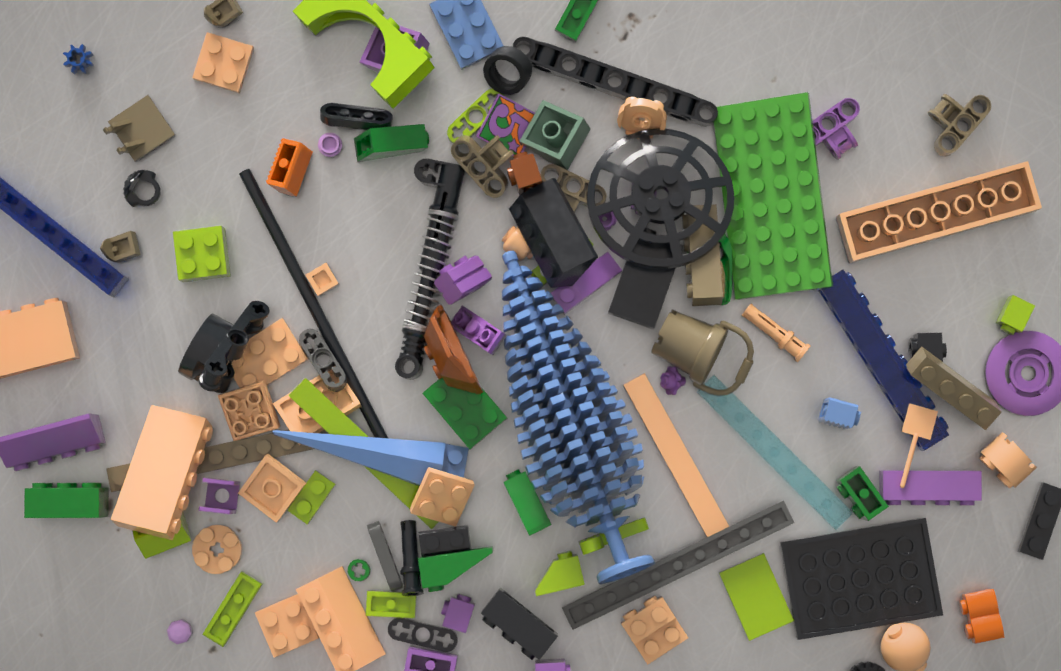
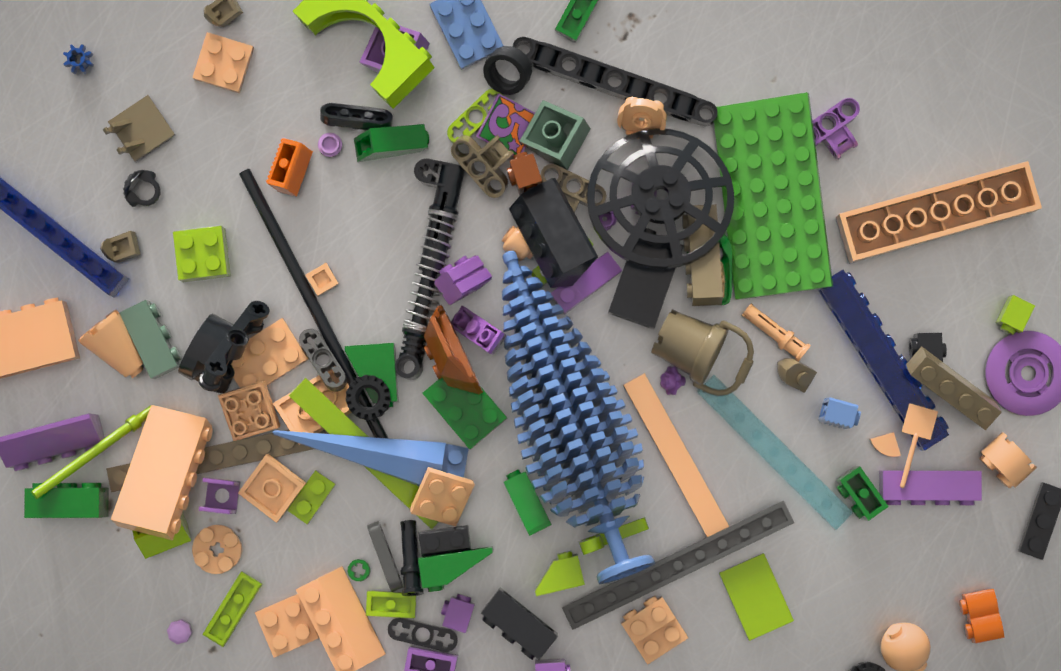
black plate [780,518,943,640] -> none
dark tan piece [928,94,991,157] -> none
none -> lime bar [31,405,151,499]
none -> light nougat cone [78,309,144,378]
none -> sand green brick [119,300,182,379]
none -> green slope [345,343,399,408]
none -> black tyre [346,375,391,420]
none -> dark tan plate [777,358,817,393]
none -> light nougat tile [869,432,901,457]

